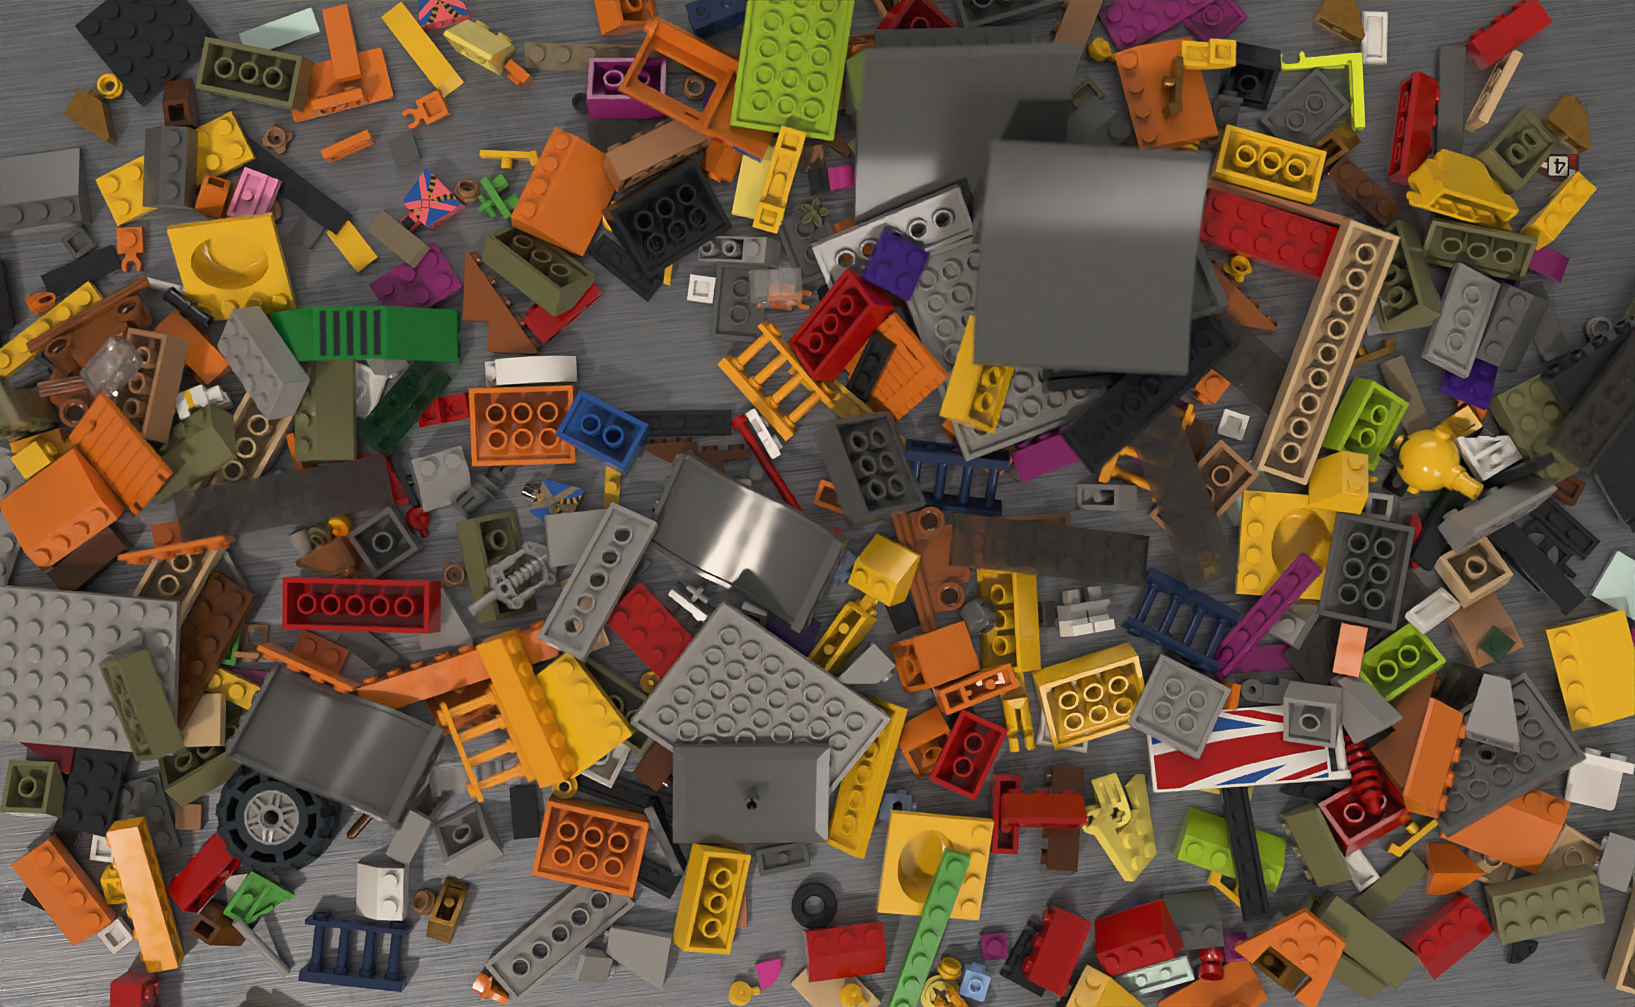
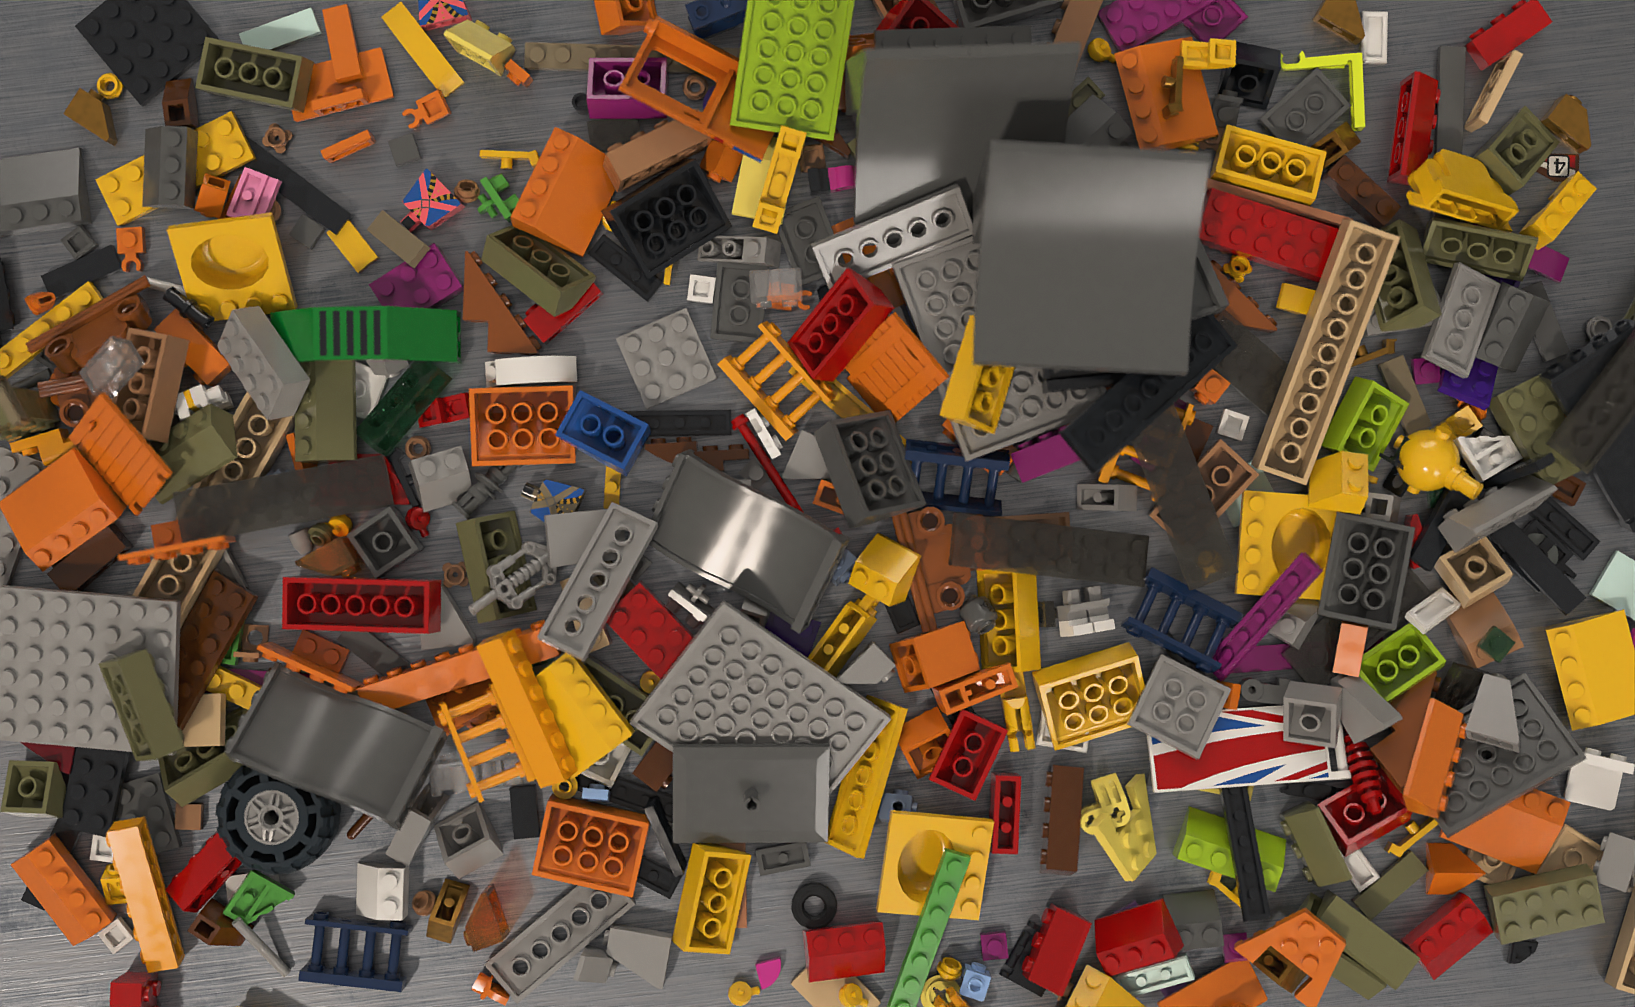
yellow brick [10,439,59,480] -> none
olive plant [800,196,830,228] -> none
black tile [846,330,897,403] -> none
dark purple plate [861,230,930,301] -> none
red slope [1001,789,1088,829] -> none
red wheel [1198,948,1224,981] -> none
none -> medium nougat plate [405,436,431,460]
none -> clear orange slope [463,883,510,952]
none -> light blue plate [582,784,611,803]
none -> light grey plate [616,308,717,409]
none -> light grey slope [782,430,831,480]
none -> yellow slope [1276,283,1316,316]
none -> magenta plate [1411,358,1441,385]

